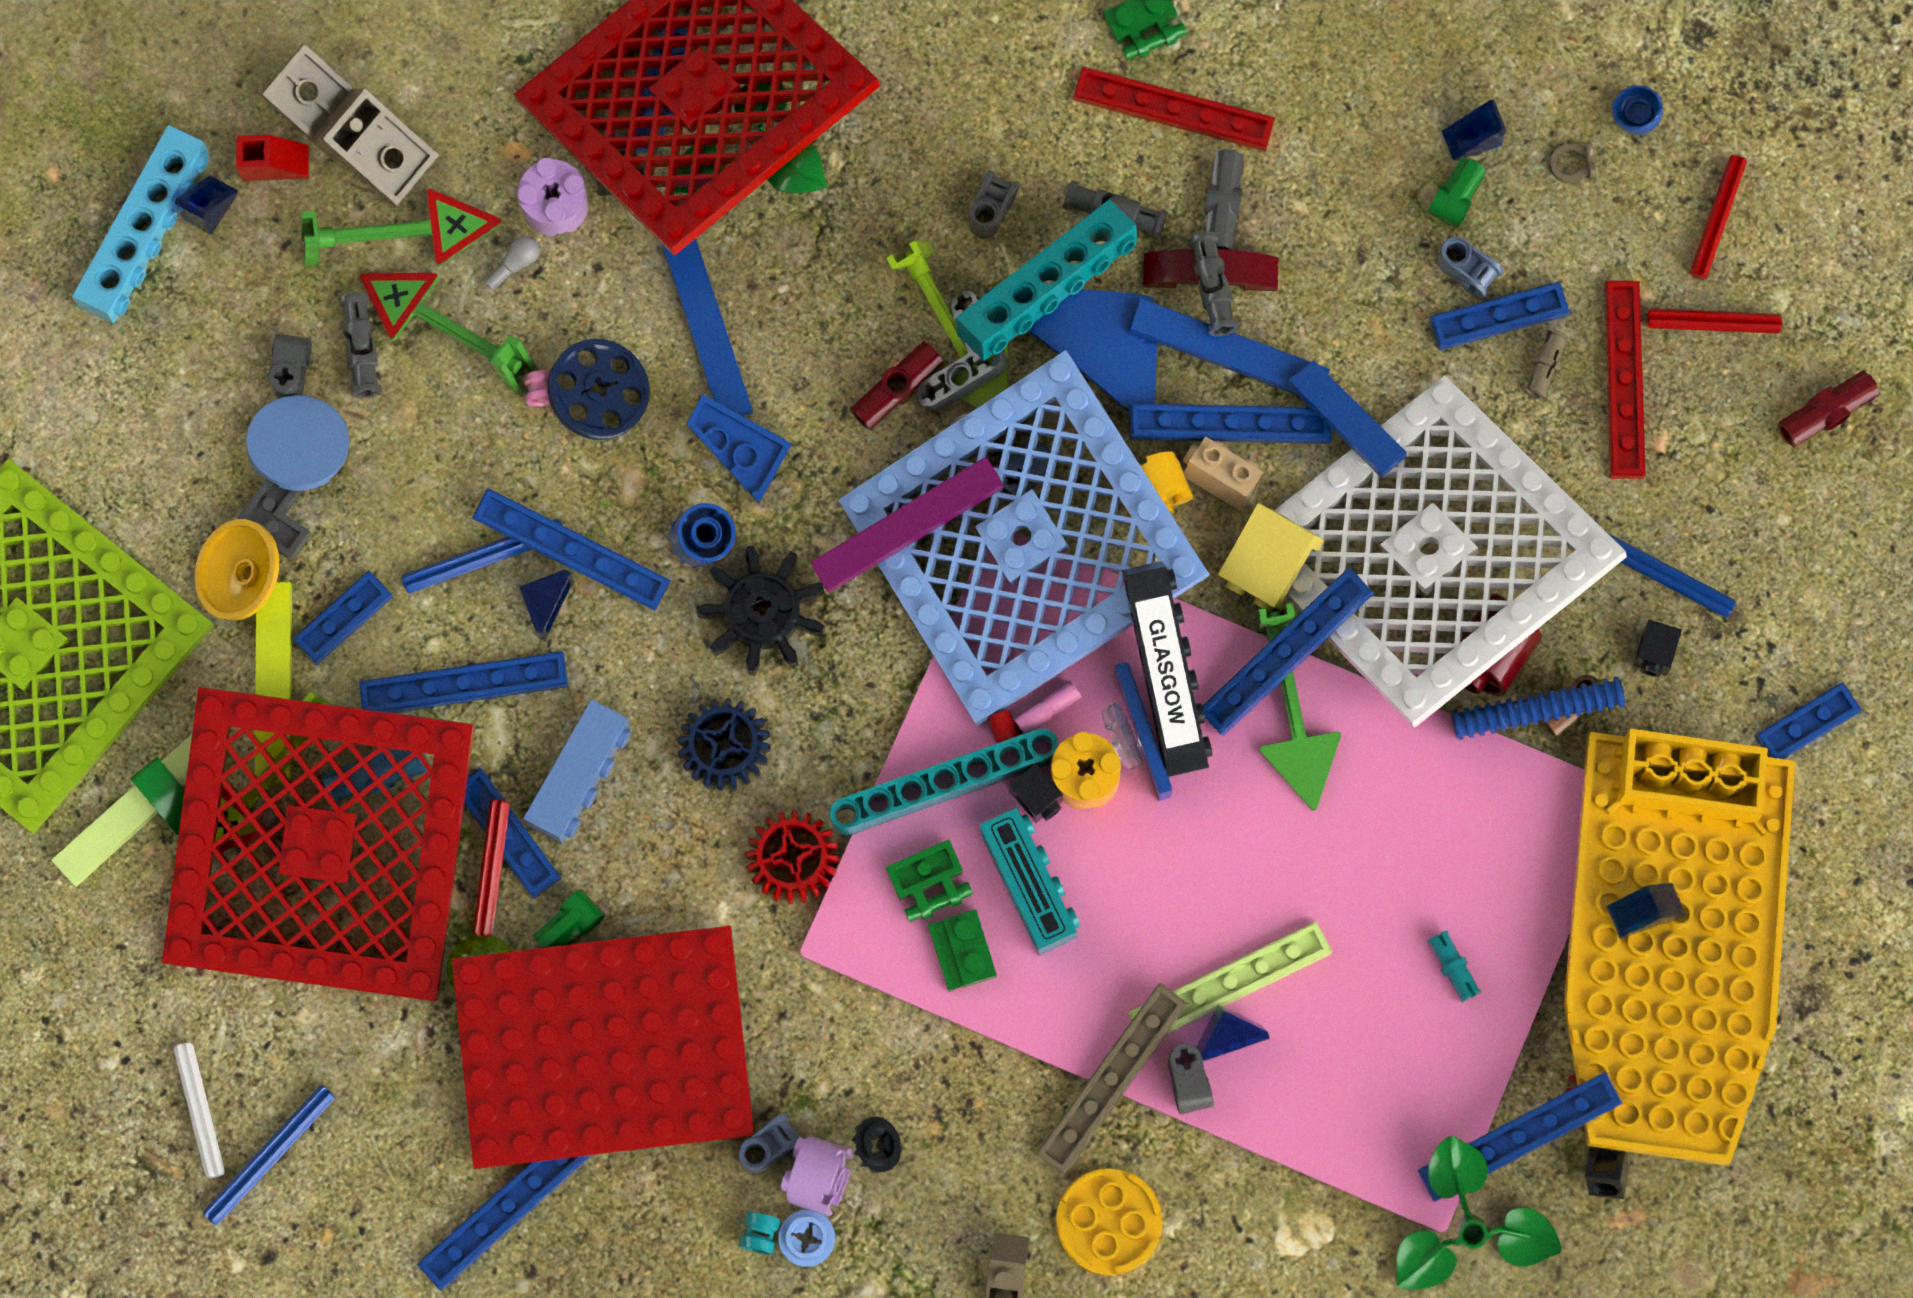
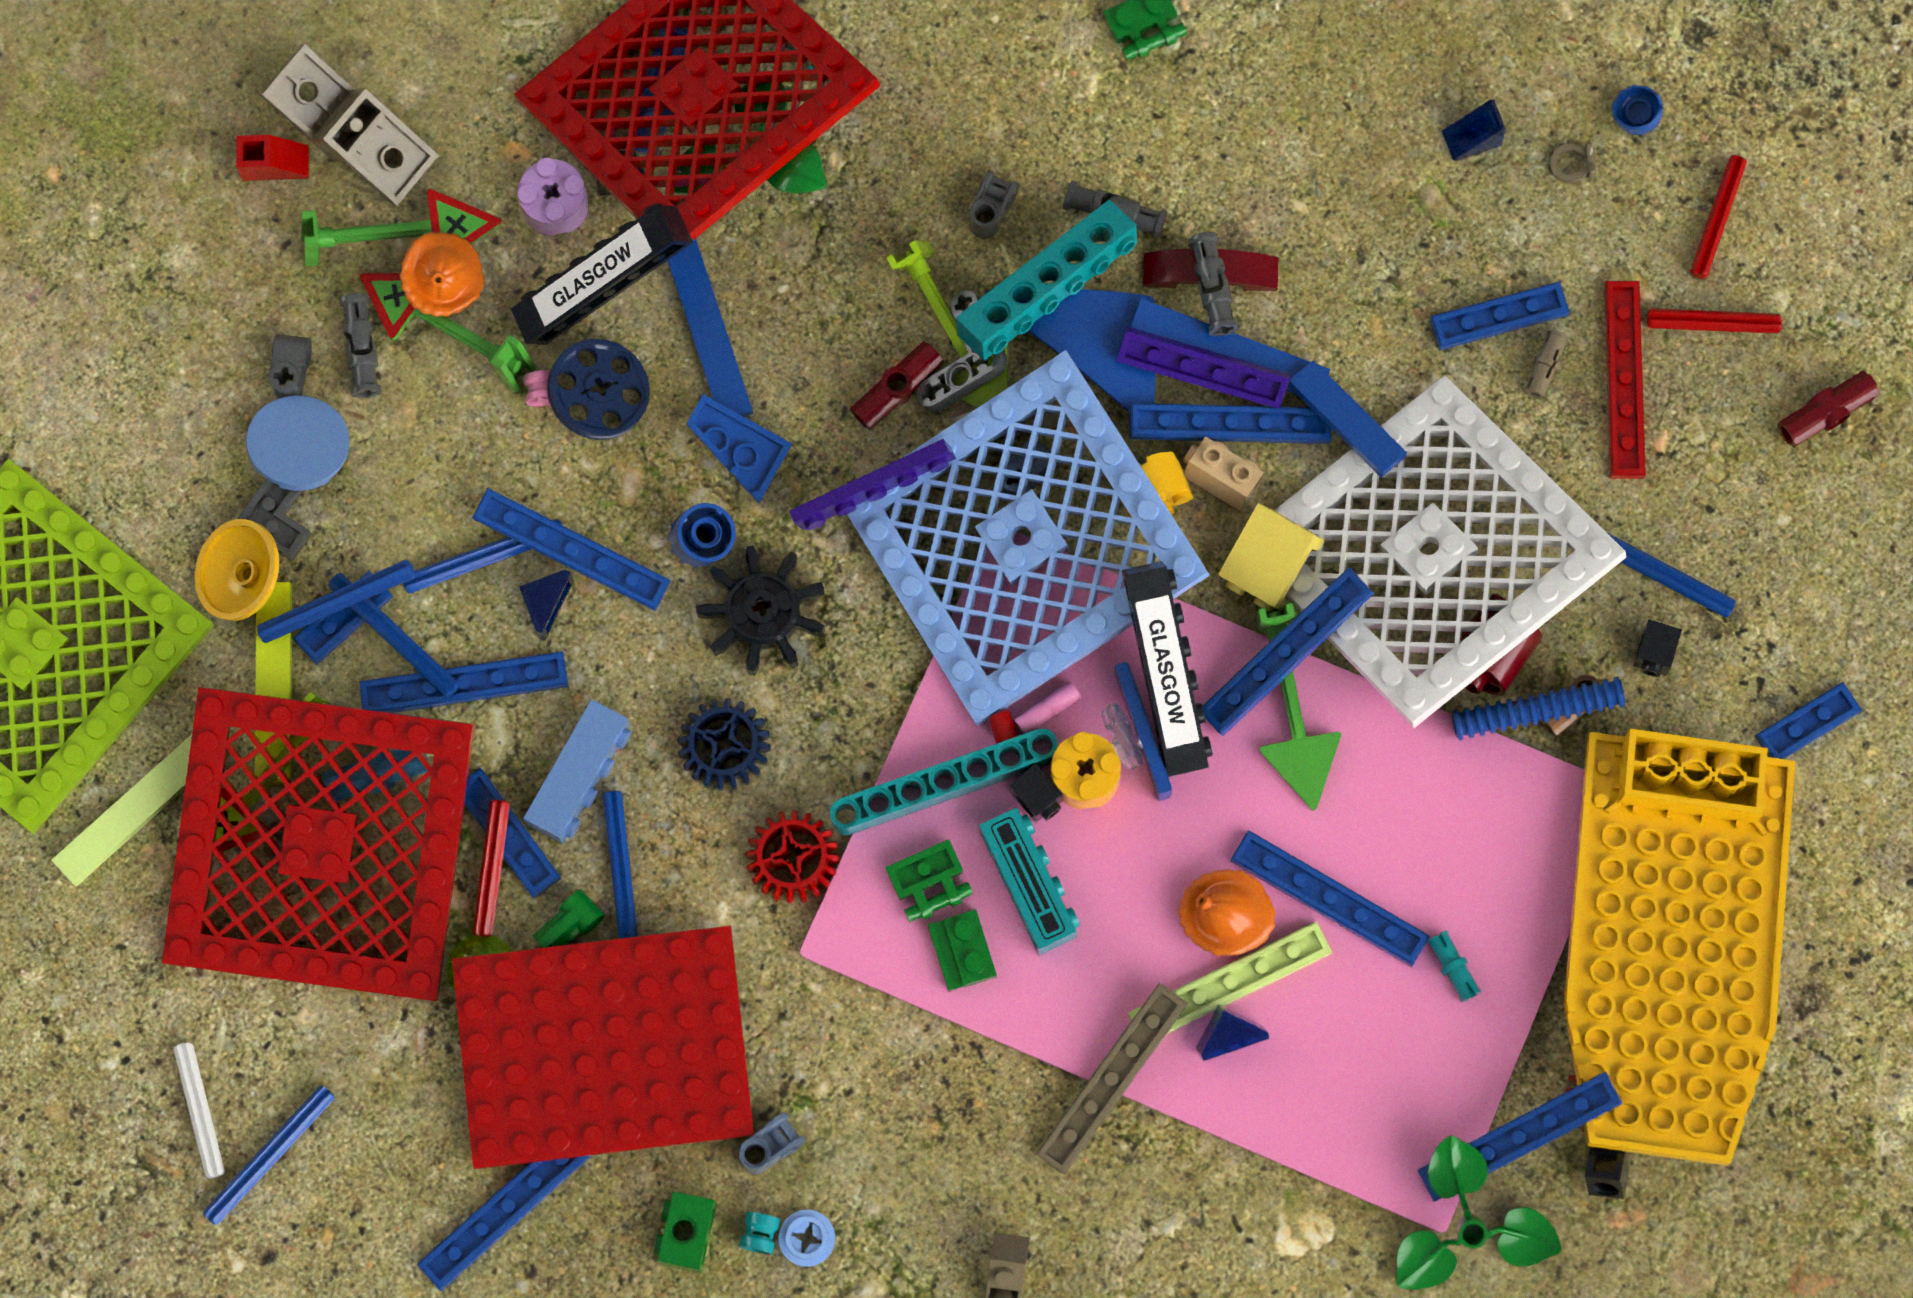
medium azure brick [72,125,209,324] -> none
green slope [130,757,185,835] -> none
clear blue slope [175,175,238,235] -> none
light grey piece [485,236,540,291] -> none
lavender brick [781,1135,853,1216] -> none
magenta tile [810,456,1005,593] -> none
black gear [851,1117,901,1173] -> none
yellow tile [1056,1168,1162,1276] -> none
red tile [1073,66,1275,152] -> none
dark grey piece [1168,1044,1214,1115] -> none
dark grey piece [1205,149,1244,250] -> none
green piece [1428,157,1487,228] -> none
sand blue piece [1437,237,1504,299] -> none
slope [1607,883,1686,939] -> none
none -> blue axle [257,559,416,643]
none -> blue axle [328,573,459,697]
none -> orange piece [399,232,485,317]
none -> black brick [511,203,693,345]
none -> blue axle [603,791,638,939]
none -> green brick [653,1192,717,1273]
none -> dark purple plate [789,439,956,530]
none -> dark purple plate [1116,326,1290,409]
none -> orange piece [1178,869,1276,956]
none -> blue tile [1230,830,1430,968]

